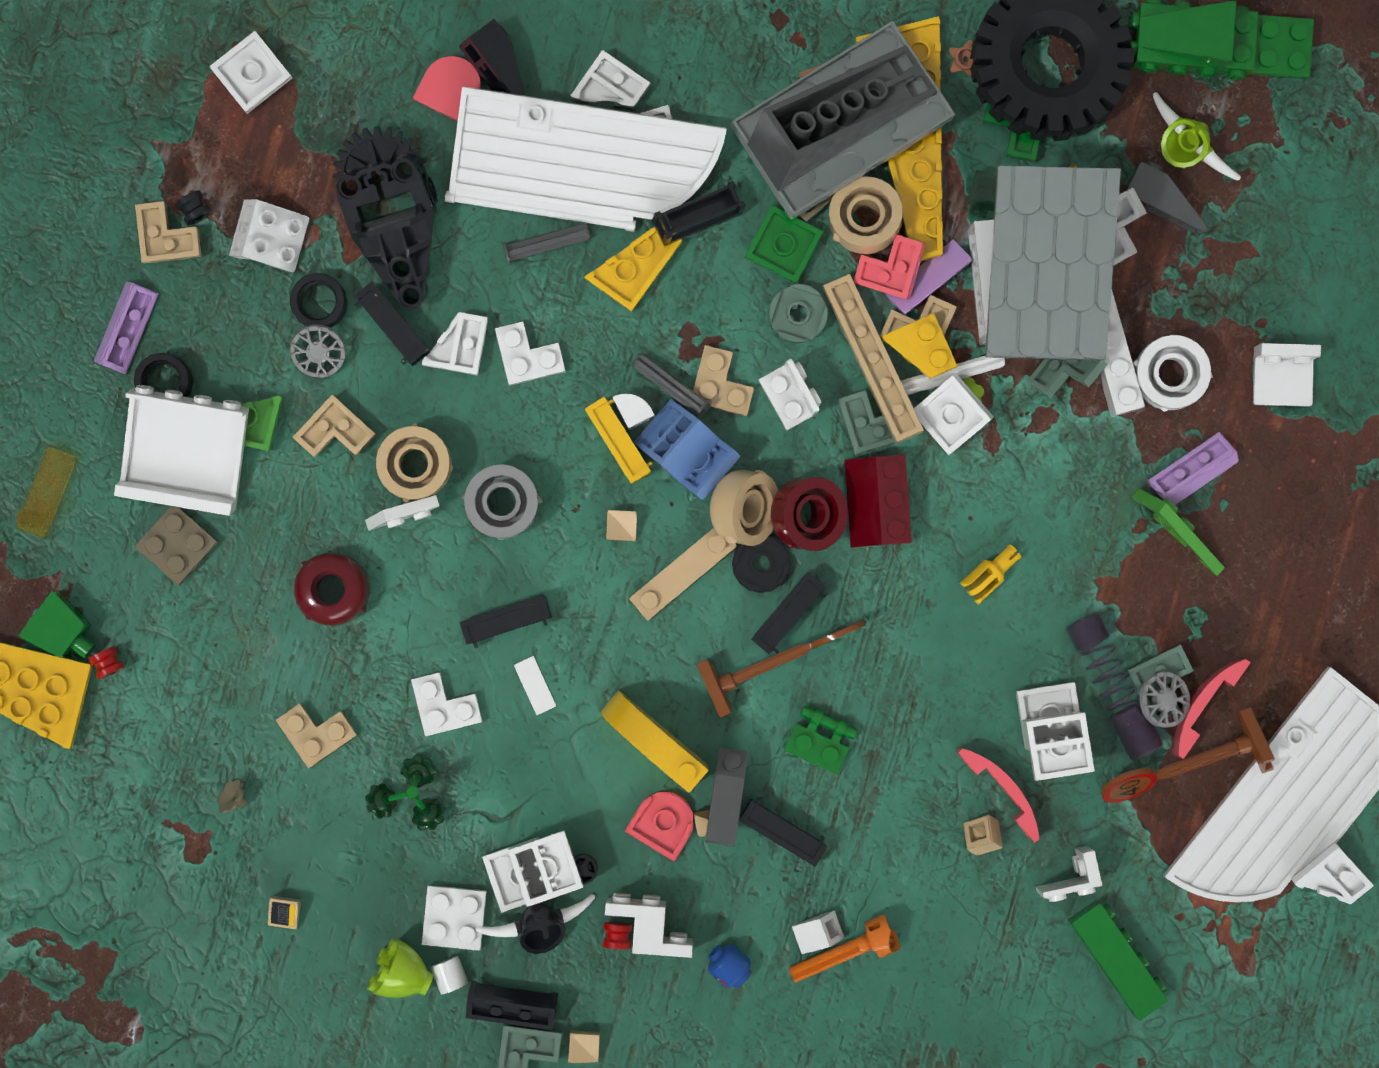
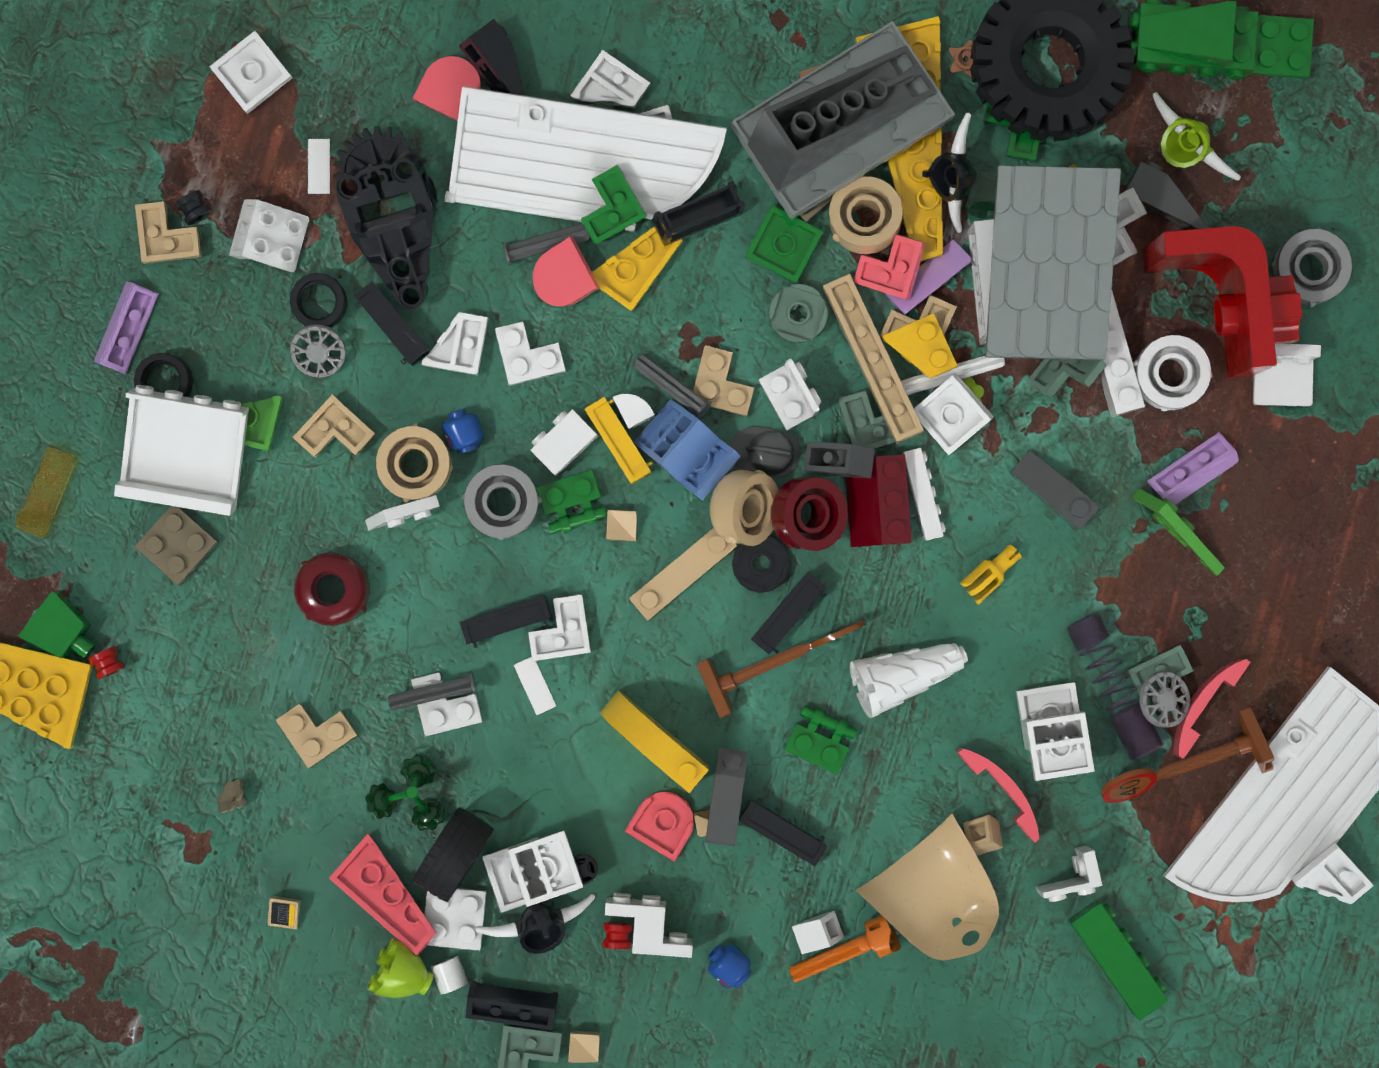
none -> white sticker [308,139,330,194]
none -> coral wing [329,834,437,956]
none -> dark grey axle [388,671,477,711]
none -> black tyre [412,807,494,902]
none -> blue head [441,409,484,454]
none -> white plate [528,595,591,661]
none -> white brick [531,409,598,477]
none -> coral tile [533,237,600,307]
none -> green plate [536,470,607,535]
none -> green plate [581,164,647,245]
none -> dark grey piece [730,427,800,477]
none -> dark grey brick [804,442,875,478]
none -> white cone [850,643,968,718]
none -> tan piece [856,814,999,961]
none -> white piece [902,448,945,541]
none -> black helmet [922,113,976,233]
none -> dark grey slope [1010,451,1100,531]
none -> red piece [1143,226,1302,379]
none -> light grey piece [1272,227,1352,308]

